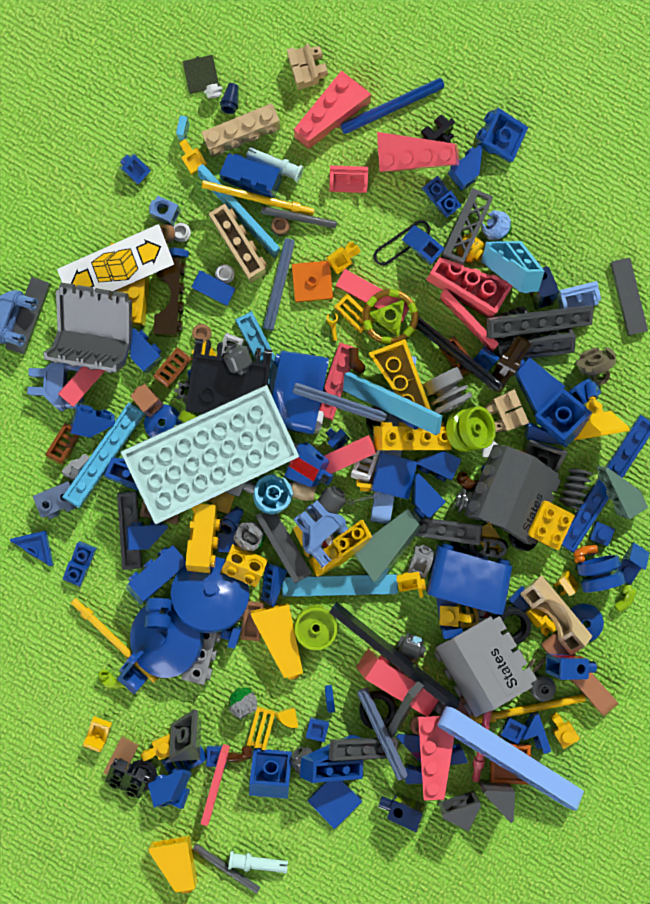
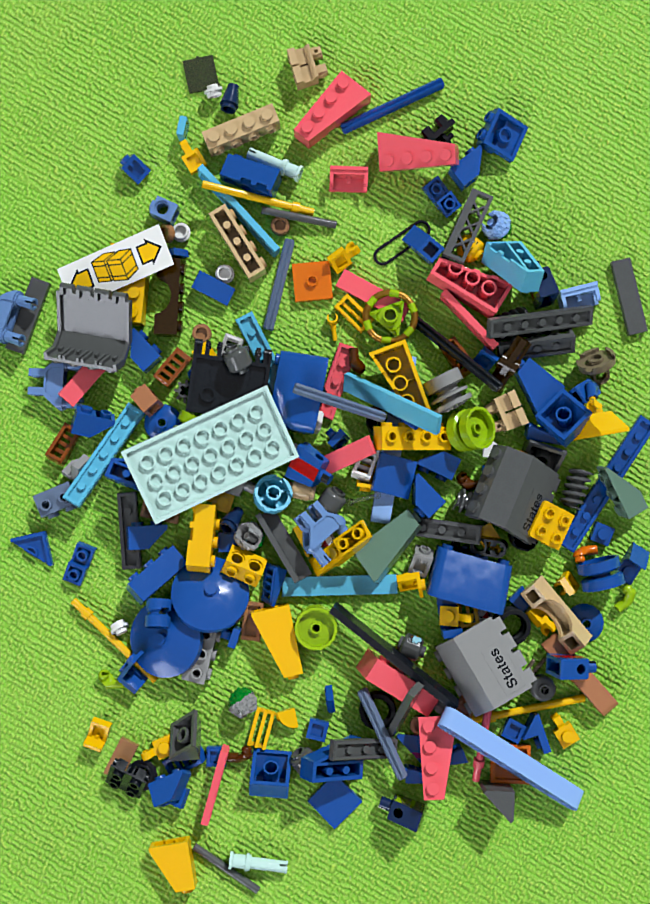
dark grey slope [438,790,481,831] -> none
none -> white plate [110,619,129,636]

